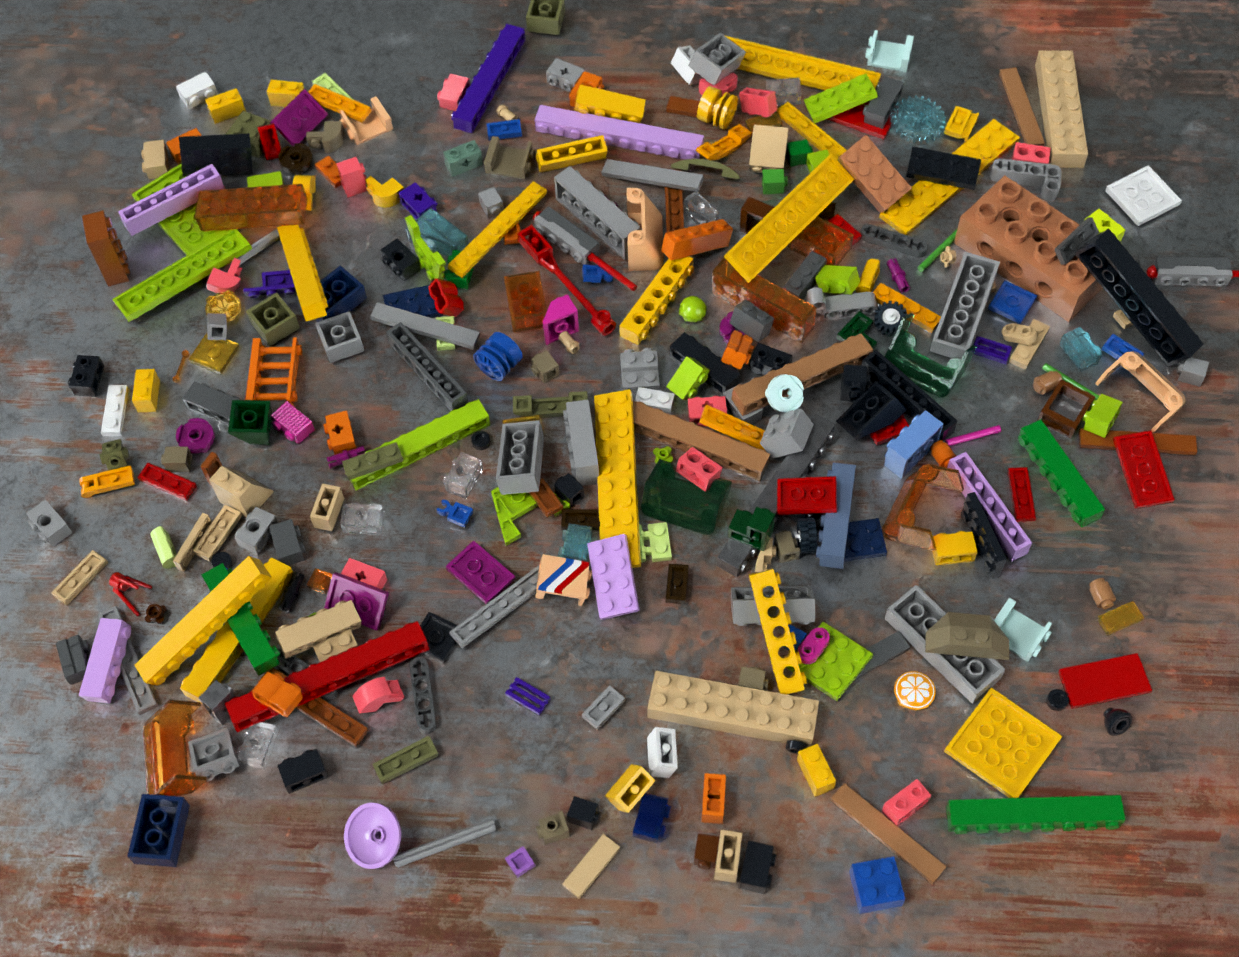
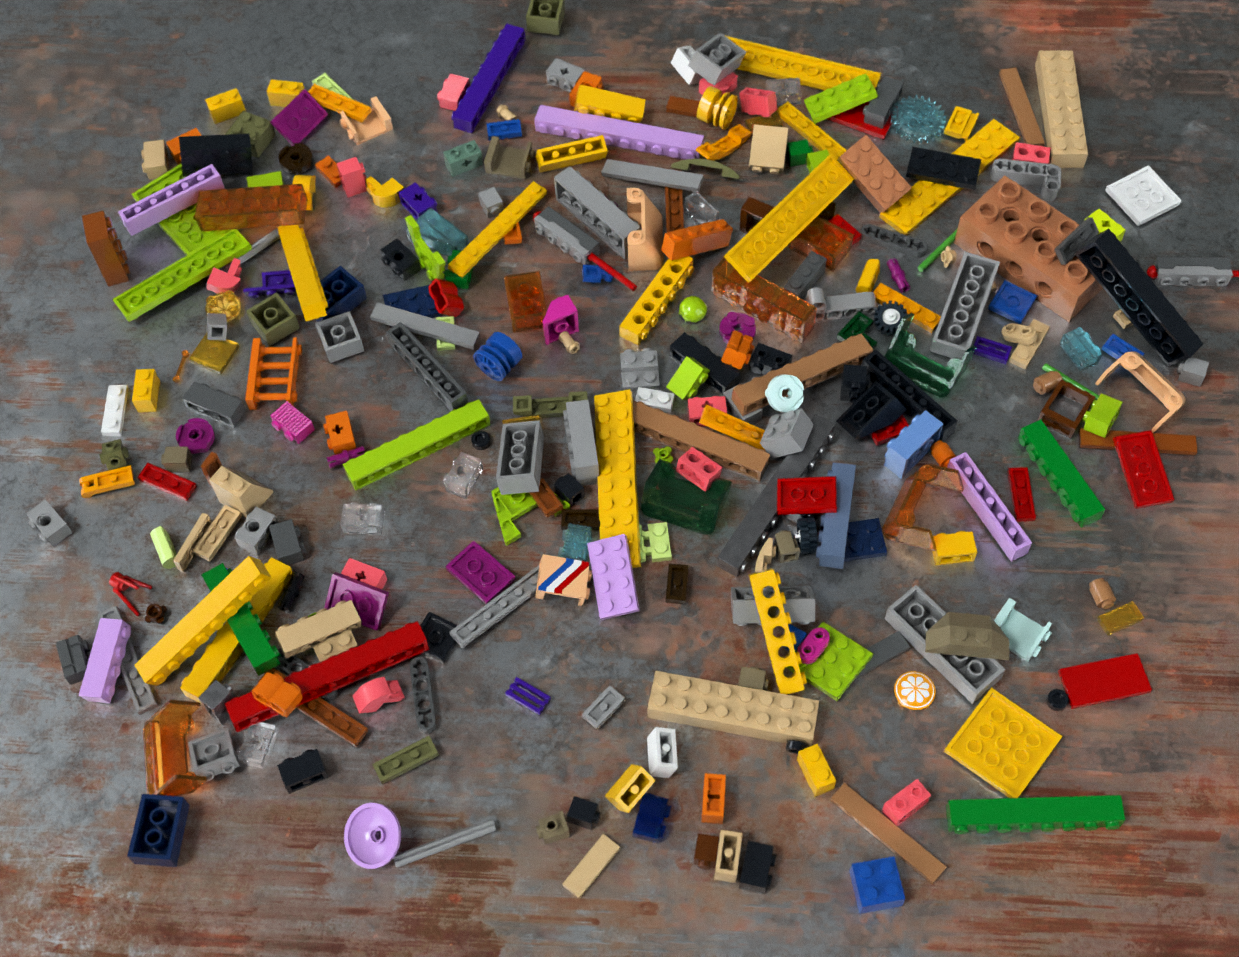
tan tile [51,550,108,606] -> none
black brick [68,355,104,397] -> none
white brick [176,72,218,110] -> none
black tile [211,552,233,569] -> none
dark green slope [228,400,272,445] -> none
red slope [257,123,281,160] -> none
dark tan brick [306,121,344,153] -> none
clear orange plate [307,568,332,594] -> none
tan brick [310,484,344,531] -> none
olive plate [342,442,403,480] -> none
blue plate [437,500,474,528] -> none
medium lavender plate [505,847,535,878] -> none
red bar [517,225,616,336] -> none
dark tan brick [531,350,560,384] -> none
dark green brick [727,506,775,551] -> none
dark grey brick [730,299,774,343] -> none
bright green brick [762,169,788,194] -> none
lime brick [815,265,860,295] -> none
light aqua panel [865,30,914,72] -> none
dark pink bar [945,425,1001,446] -> none
black plate [961,492,1007,579] -> none
black brick [1103,707,1132,736] -> none

